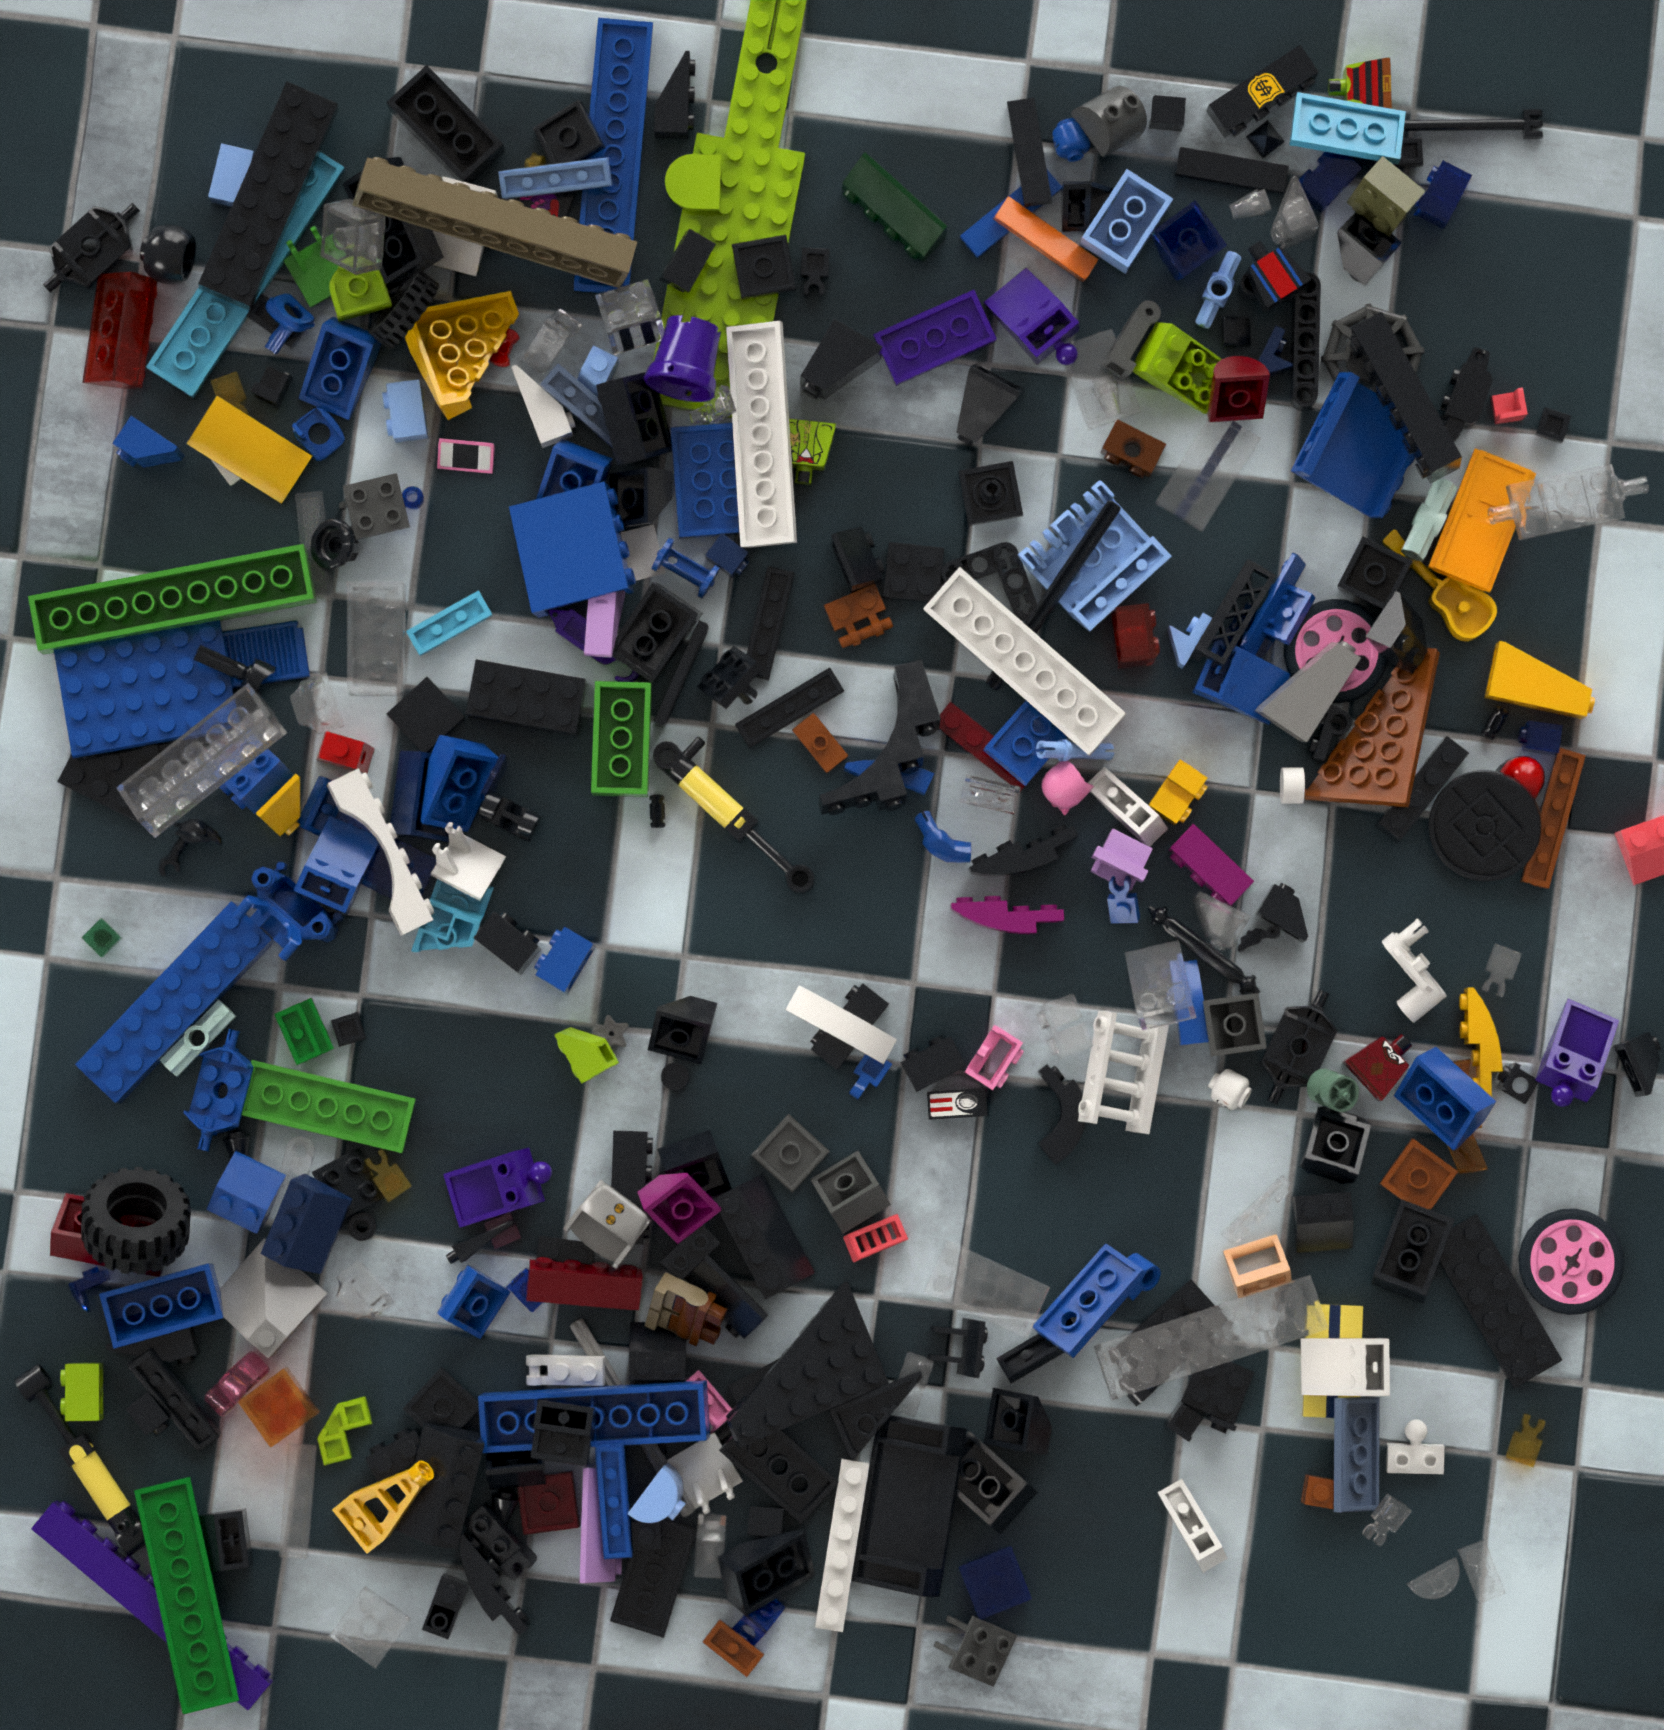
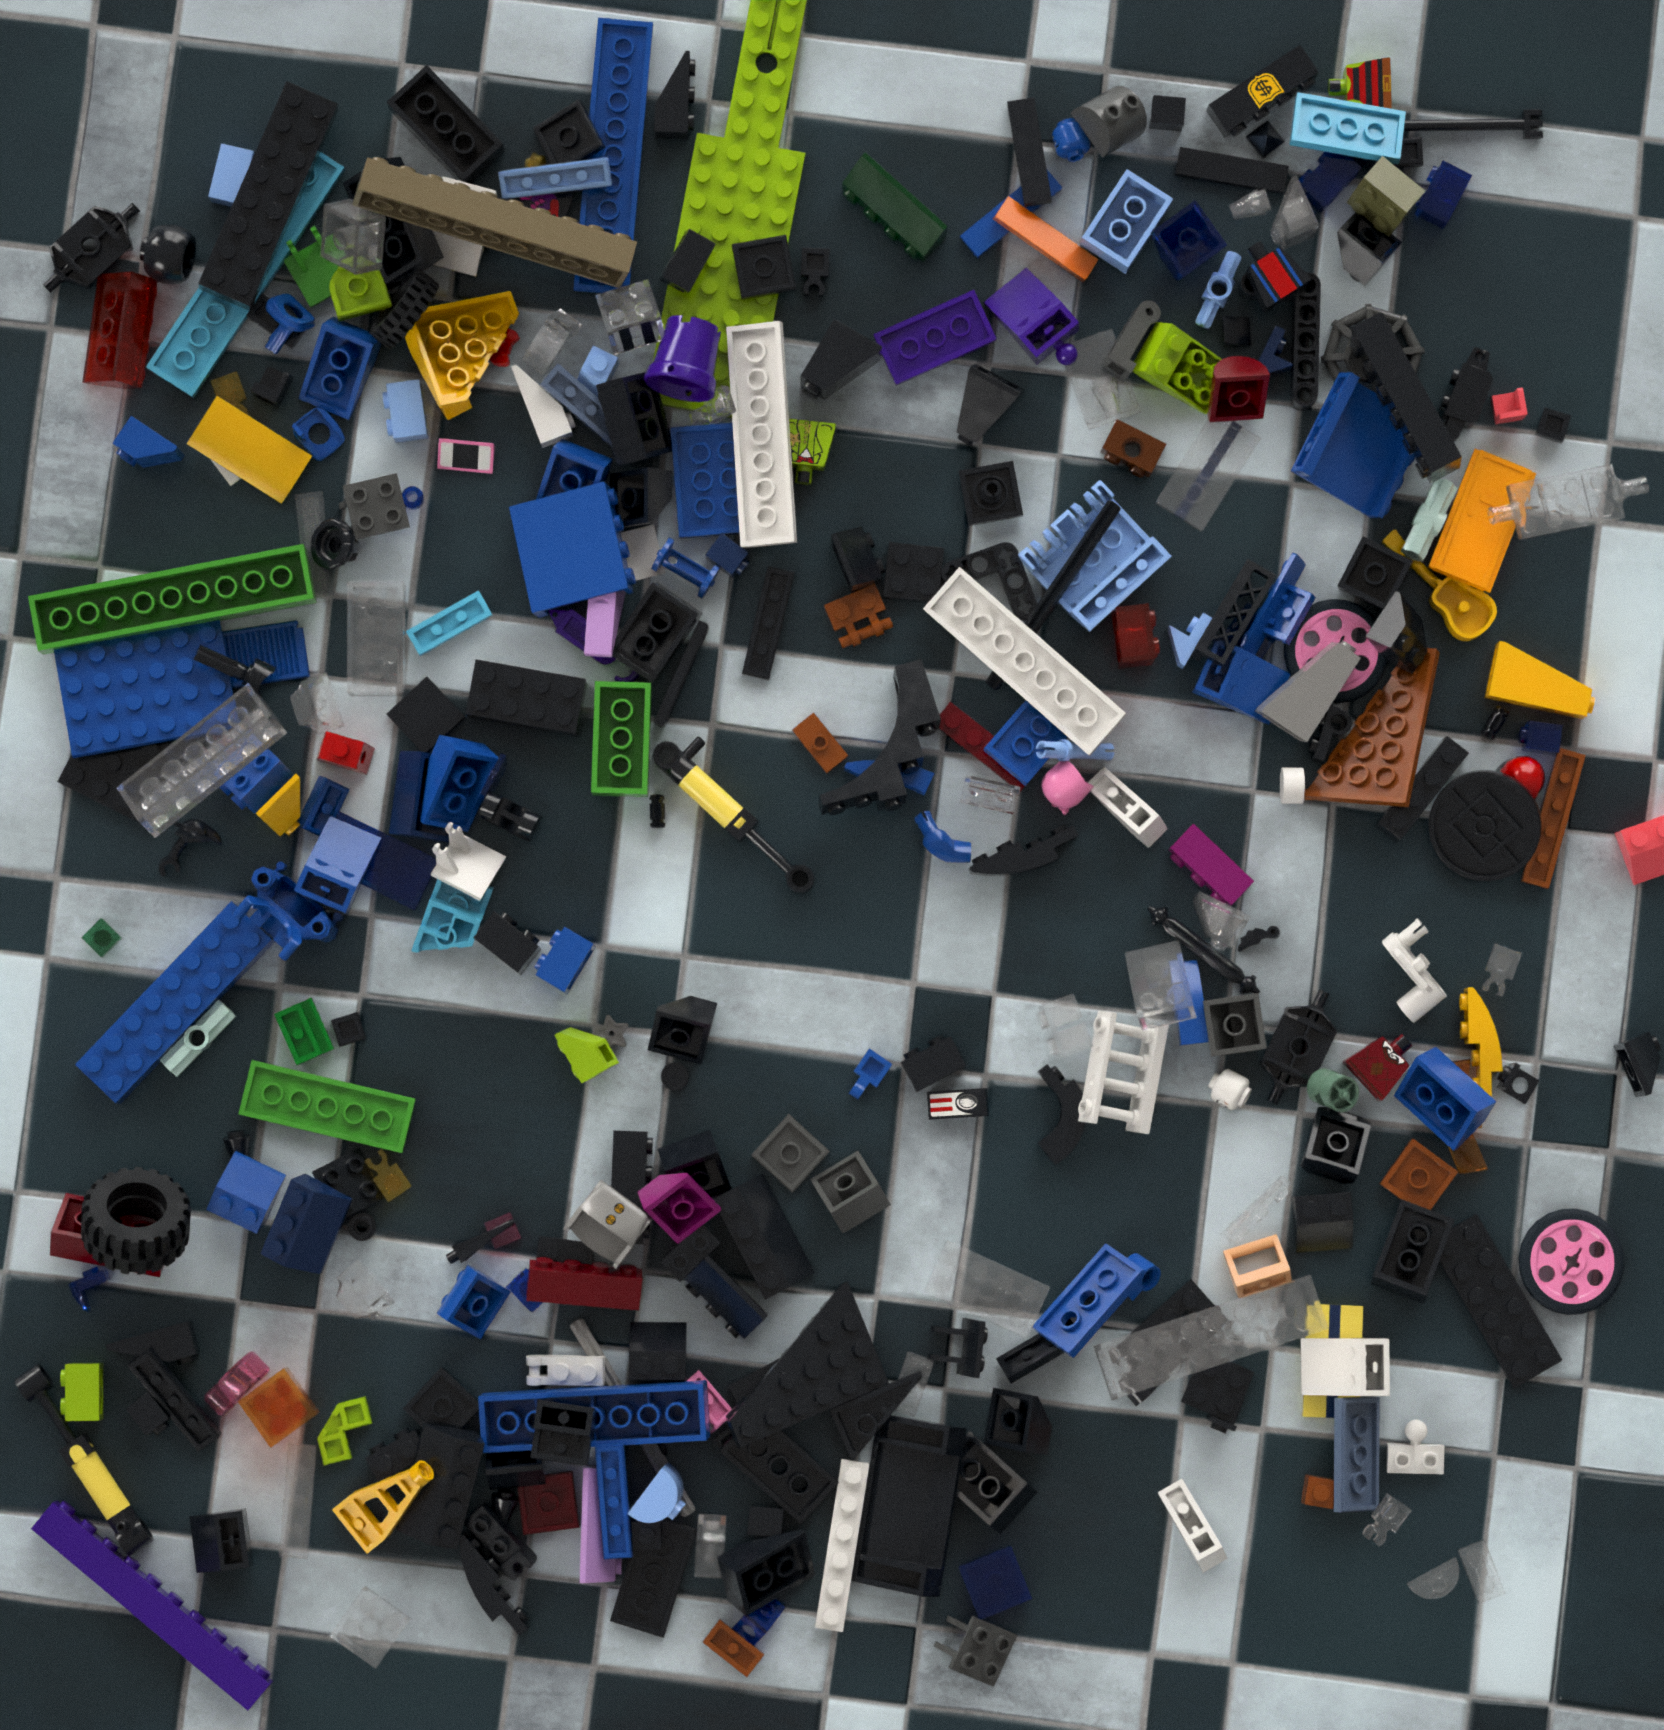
blue slope [99,1263,224,1349] -> none
green plate [134,1477,239,1715] -> none
blue plate [183,1029,254,1152] -> none
light grey slope [220,1238,328,1358] -> none
clear plate [279,1136,315,1190] -> none
white arch [327,768,435,936] -> none
black slope [422,1573,470,1639] -> none
dark purple slope [443,1147,552,1228] -> none
hips [645,1272,727,1346] -> none
lime tile [665,154,721,211] -> none
white plate [667,1432,743,1515] -> none
black plate [697,646,763,709] -> none
black tile [735,667,844,749] -> none
white slope [786,985,897,1064] -> none
black brick [810,983,889,1070] -> none
coral slope [843,1214,908,1262] -> none
magenta slope [950,896,1064,934] -> none
bright pink window [964,1025,1024,1090] -> none
black slope [1061,181,1113,232] -> none
lavender plate [1090,829,1153,892] -> none
blue plate [1107,876,1140,924] -> none
yellow brick [1148,759,1208,826] -> none
black panel [1164,1402,1203,1442] -> none
black slope [1255,883,1308,943] -> none
clear yellow plate [1505,1413,1546,1468] -> none
dark purple slope [1535,998,1619,1107] -> none

